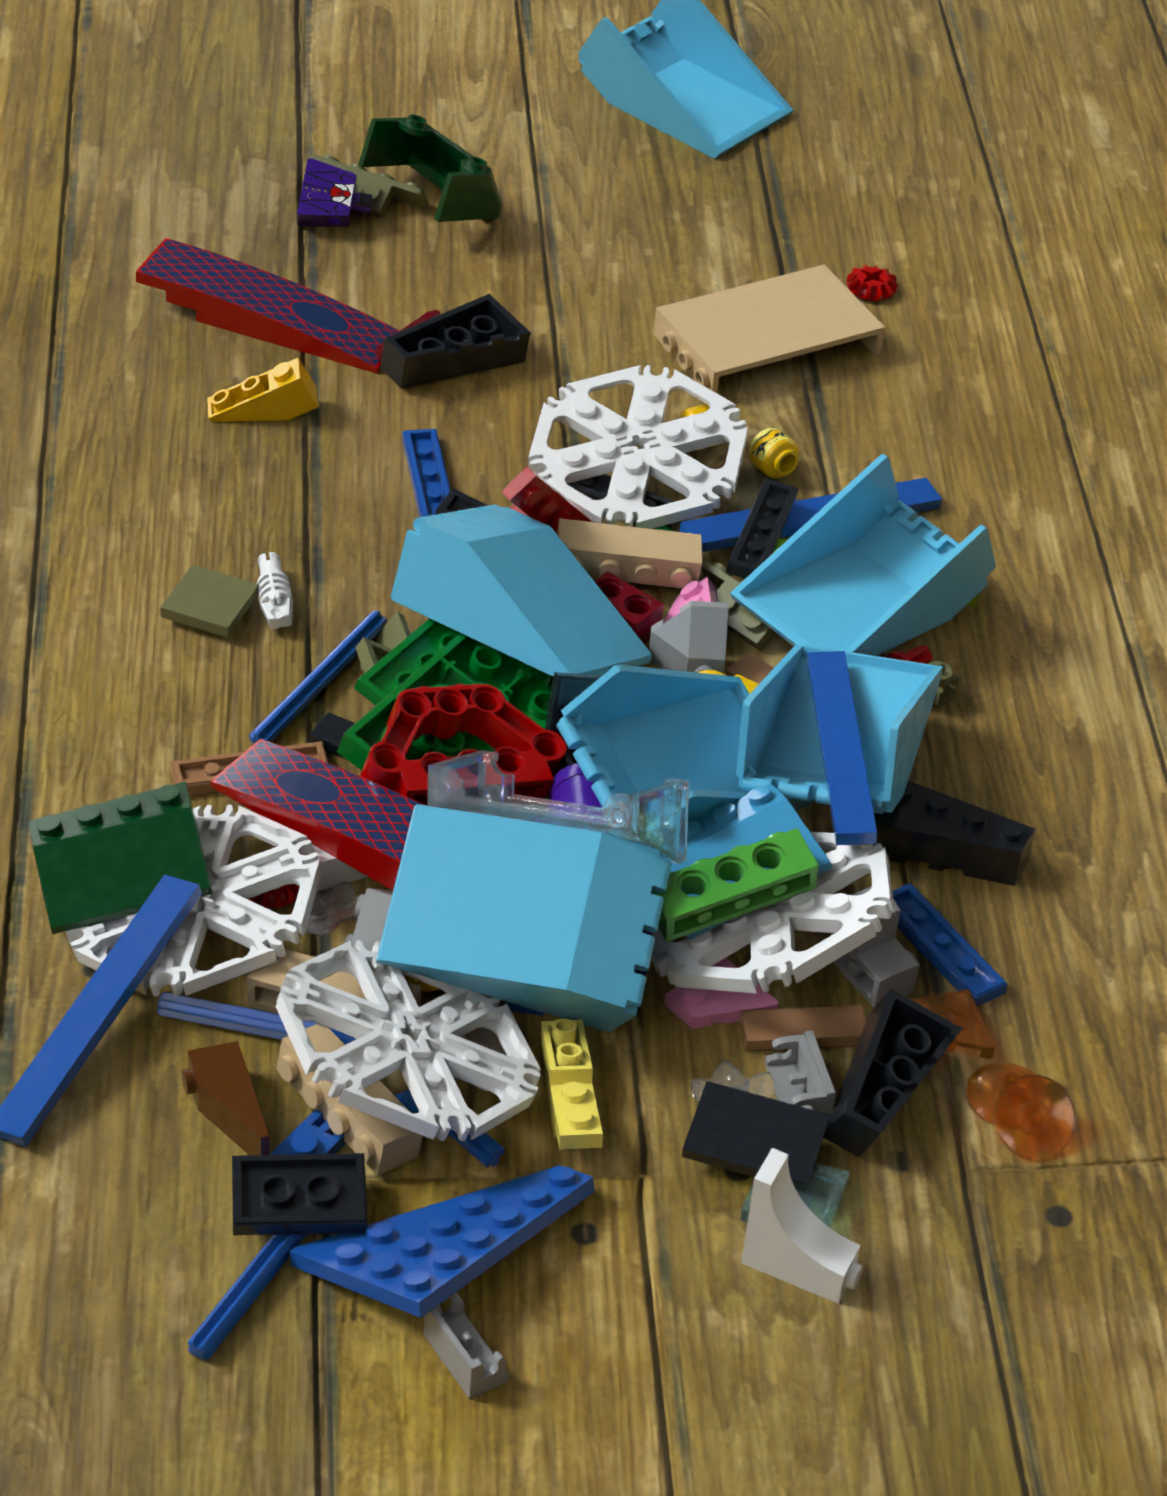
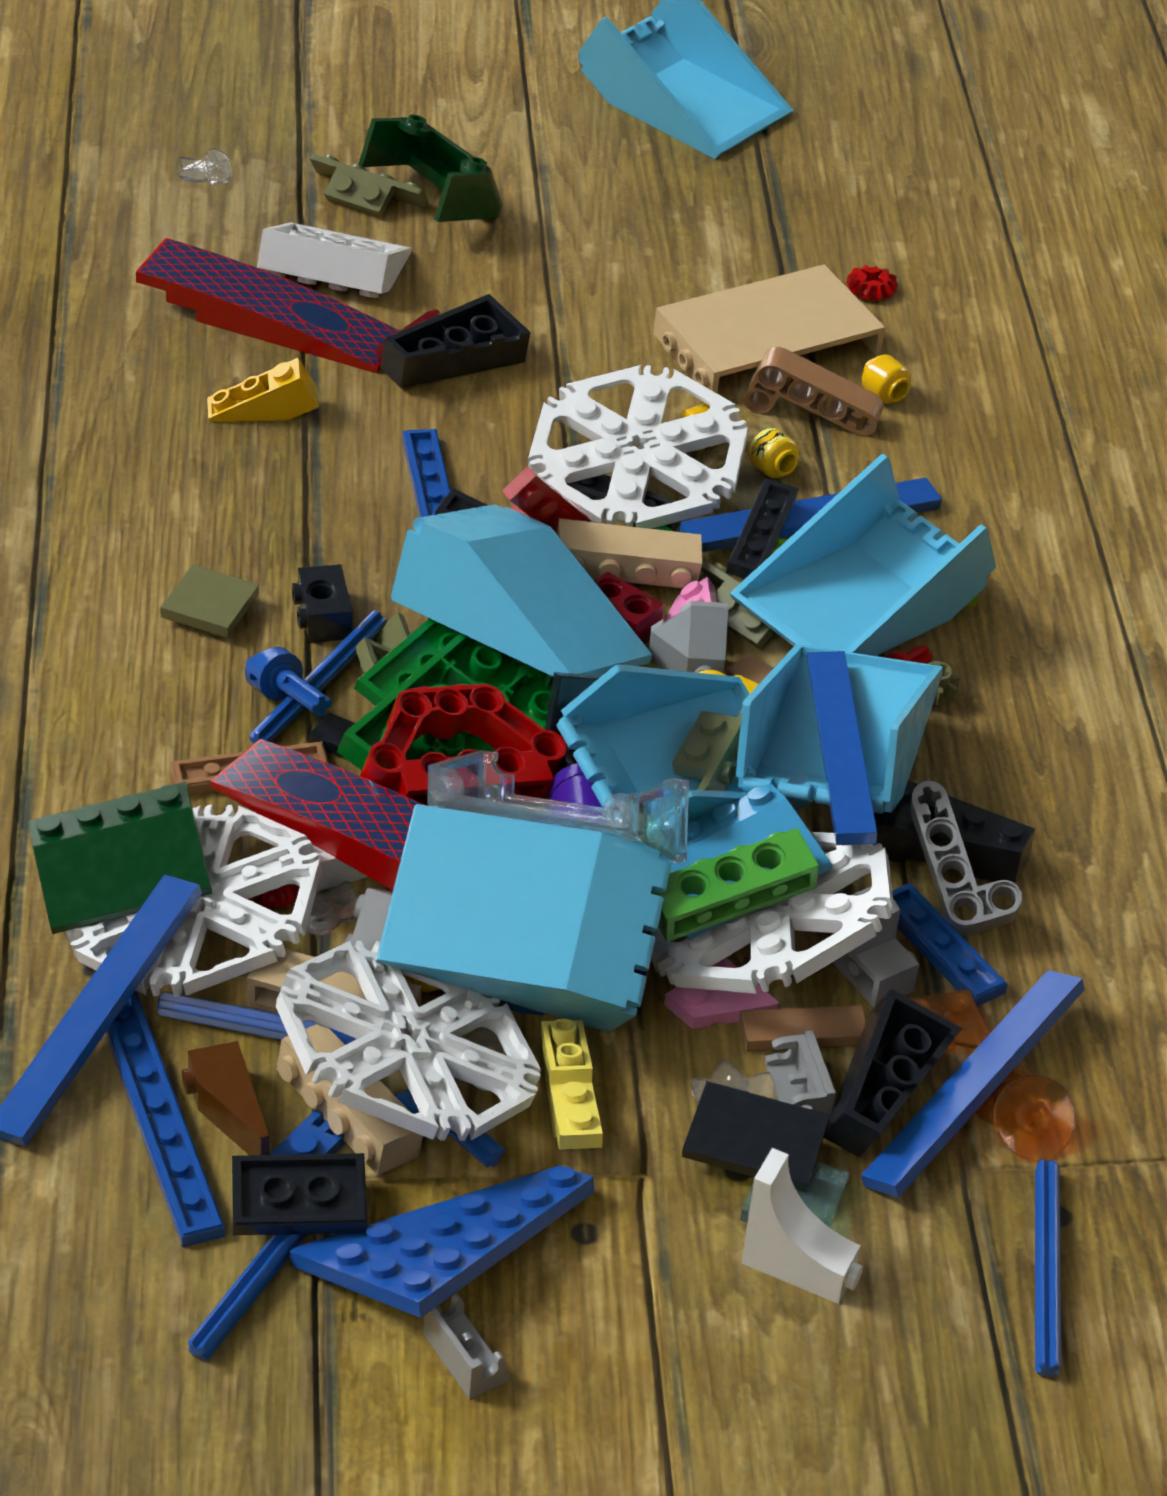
white hinge [257,552,293,630] -> none
dark purple torso [297,158,373,227] -> none
none -> blue tile [105,990,225,1247]
none -> clear plate [177,148,233,186]
none -> blue piece [245,646,332,717]
none -> white slope [257,222,411,298]
none -> black brick [292,564,353,643]
none -> olive bracket [672,710,742,791]
none -> medium nougat beam [744,347,884,436]
none -> blue tile [861,970,1085,1198]
none -> yellow head [862,354,911,404]
none -> light grey beam [910,781,1022,936]
none -> blue axle [1035,1159,1061,1378]

